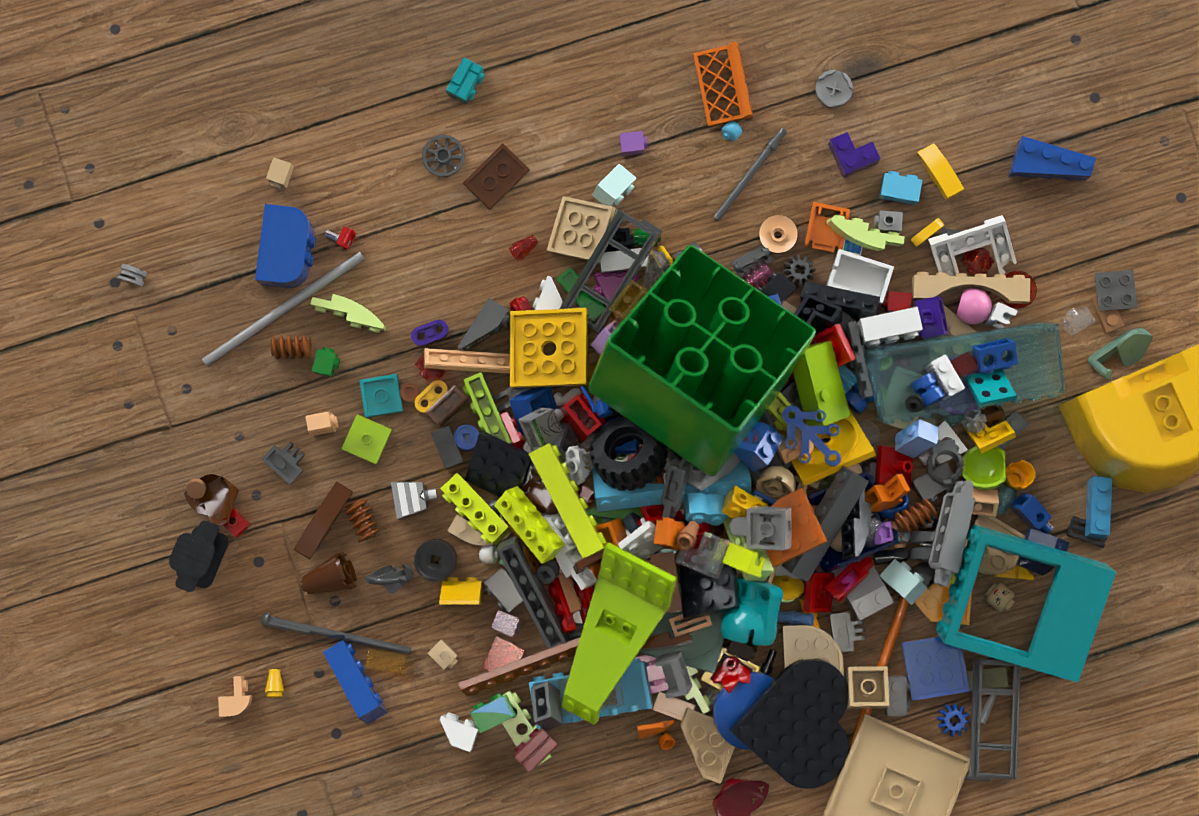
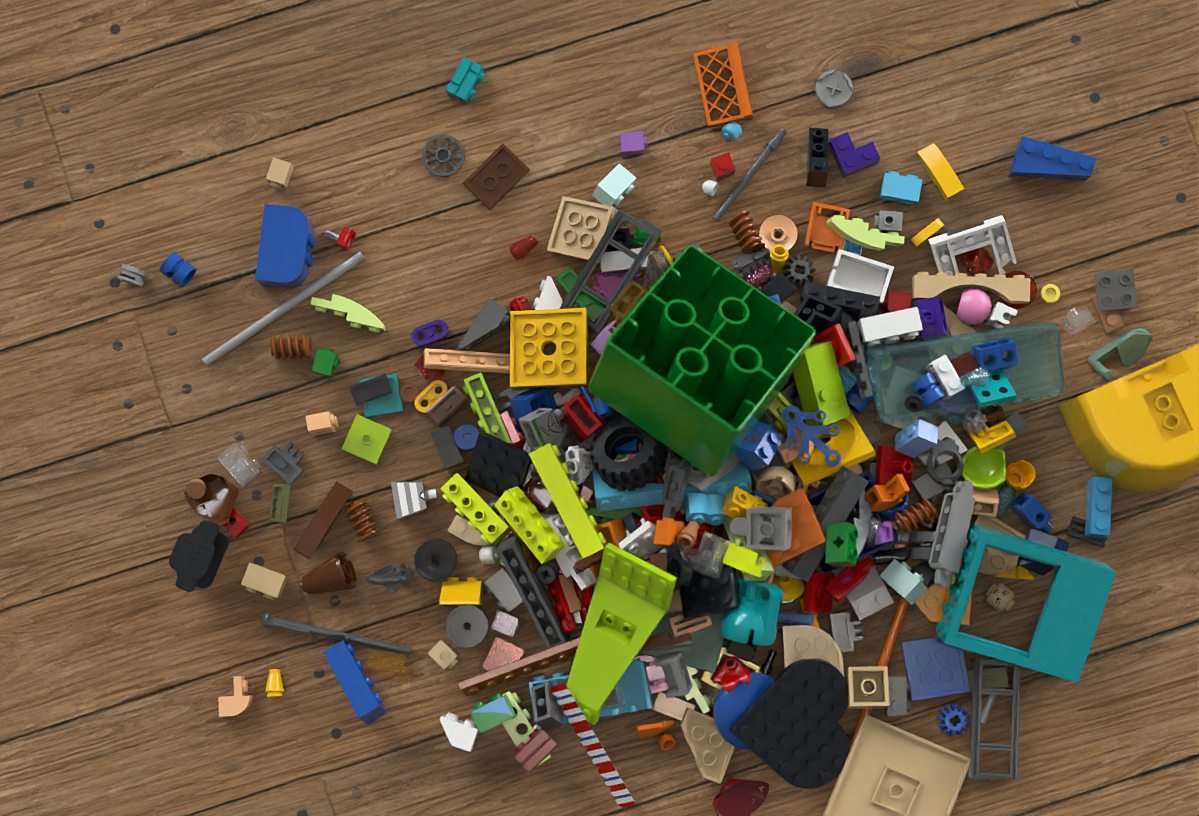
none -> blue wheel [160,252,196,288]
none -> clear brick [217,443,262,488]
none -> tan brick [241,562,288,600]
none -> olive plate [269,484,291,523]
none -> black tile [349,374,393,406]
none -> wheel [445,605,490,648]
none -> sticker [550,682,637,807]
none -> black piece [666,543,693,591]
none -> white hinge [702,180,718,196]
none -> red brick [710,152,735,181]
none -> dark orange piece [729,211,765,254]
none -> yellow cone [770,245,789,274]
none -> black slope [806,127,828,187]
none -> green brick [826,522,859,567]
none -> clear light blue cone [960,368,989,387]
none -> light yellow tile [1040,284,1060,304]

